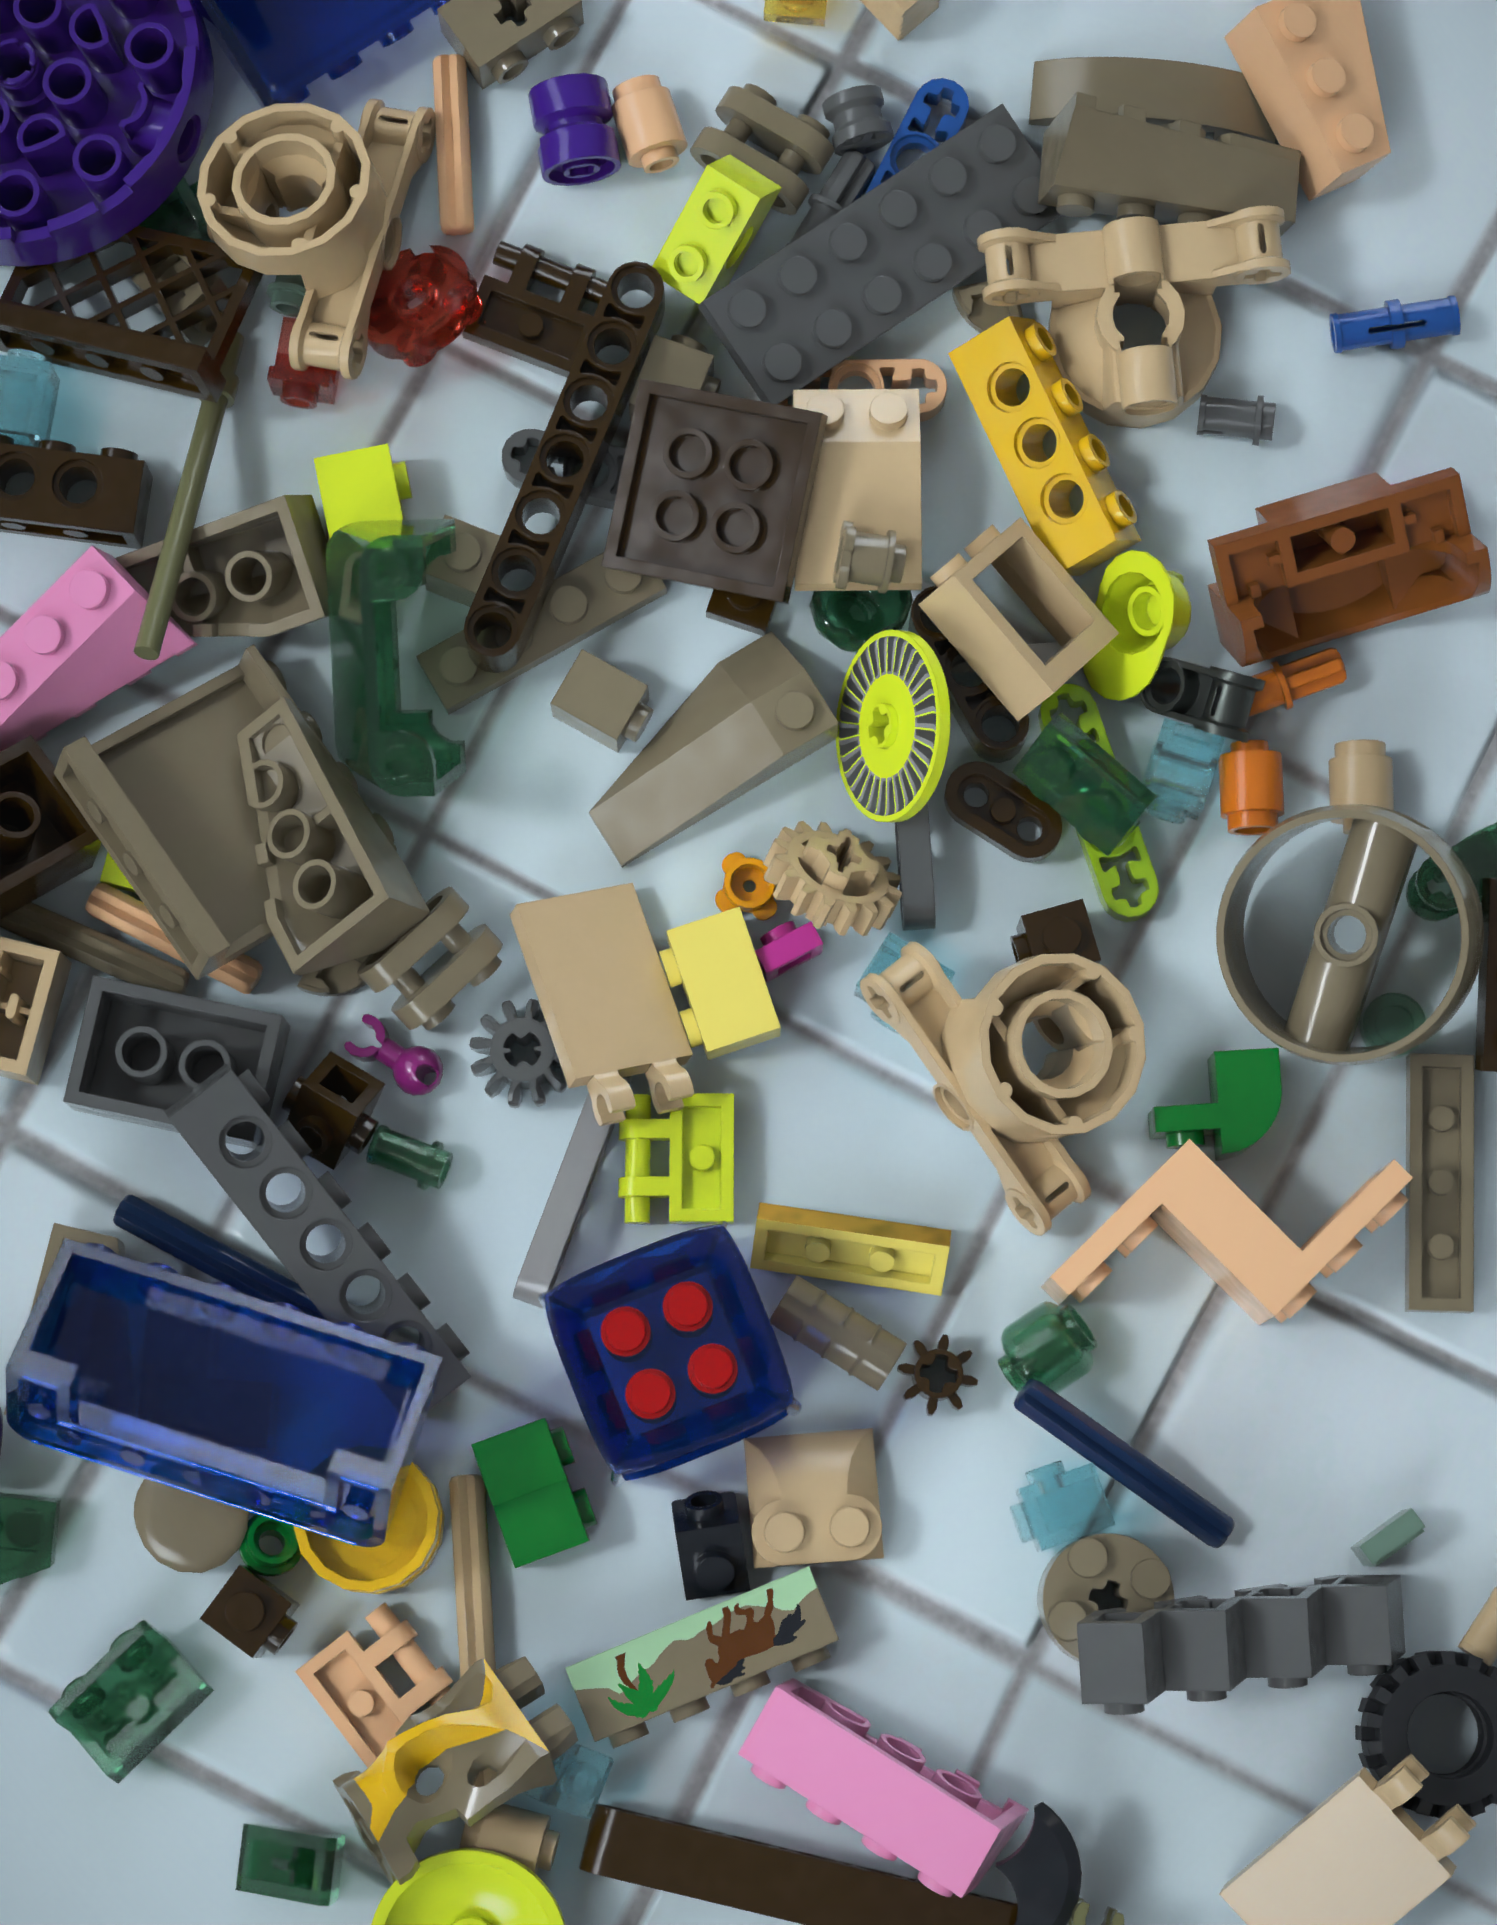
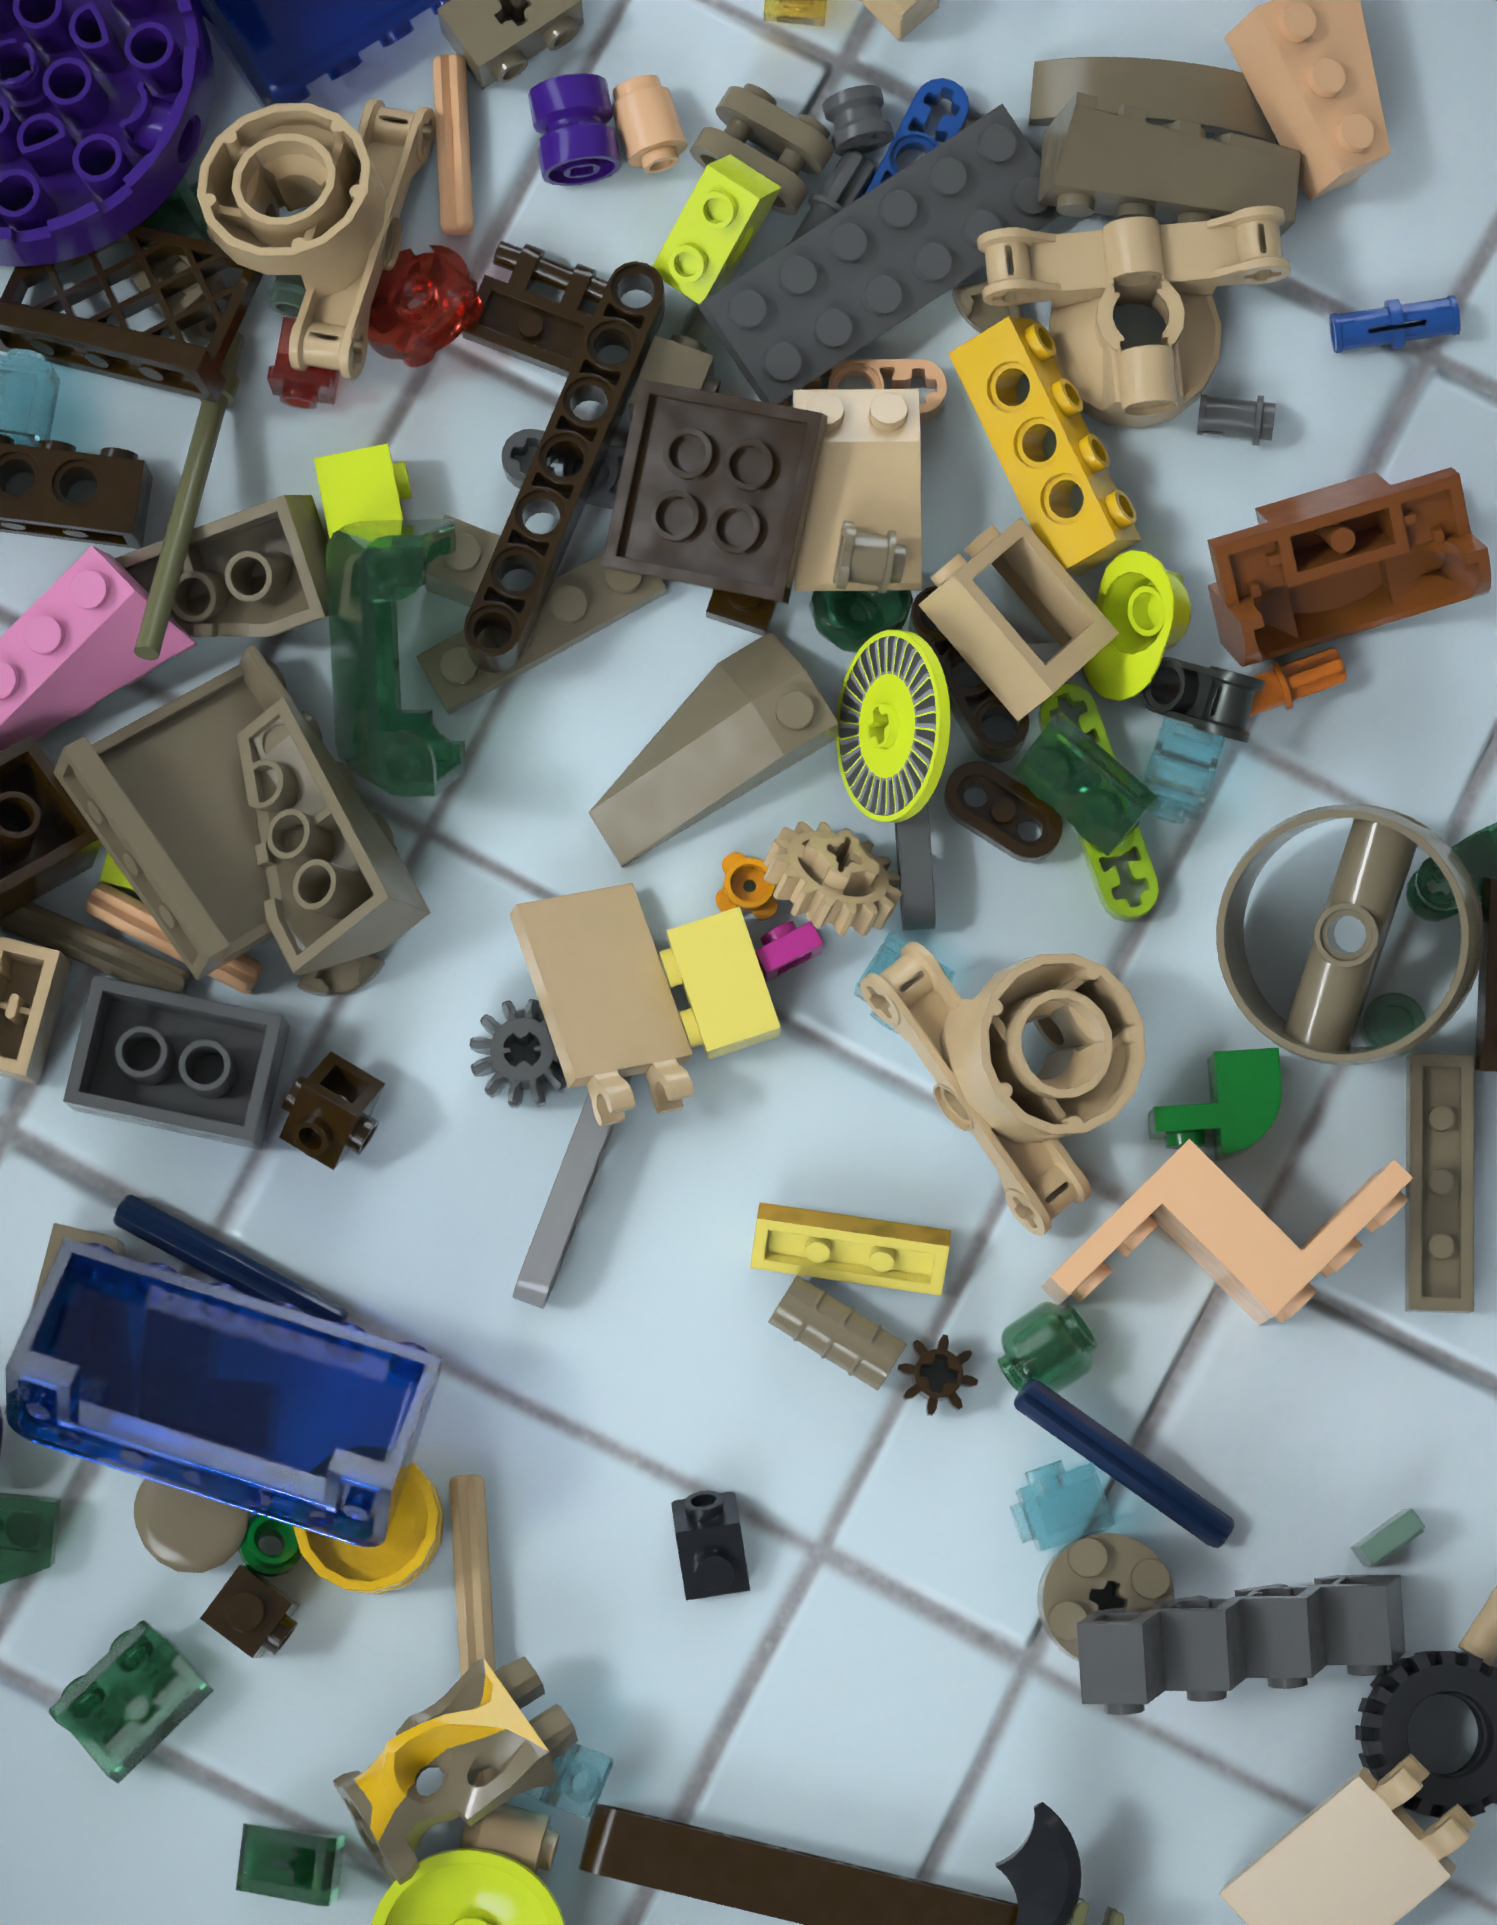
dark grey brick [165,1063,471,1425] -> none
light nougat plate [295,1602,454,1768] -> none
magenta arm [344,1014,443,1096] -> none
dark tan brick [357,887,503,1030] -> none
clear green pin [366,1125,453,1190] -> none
green brick [471,1418,598,1568] -> none
clear blue piece [538,1220,802,1488] -> none
dark tan brick [550,649,654,753] -> none
brick [565,1566,839,1749] -> none
neon yellow plate [618,1093,734,1224] -> none
bright pink wedge [738,1678,1029,1898] -> none
tan slope [744,1428,884,1569] -> none
dark brown brick [1010,899,1101,964] -> none
orange brick [1218,740,1285,835] -> none
tan brick [1328,739,1394,835] -> none

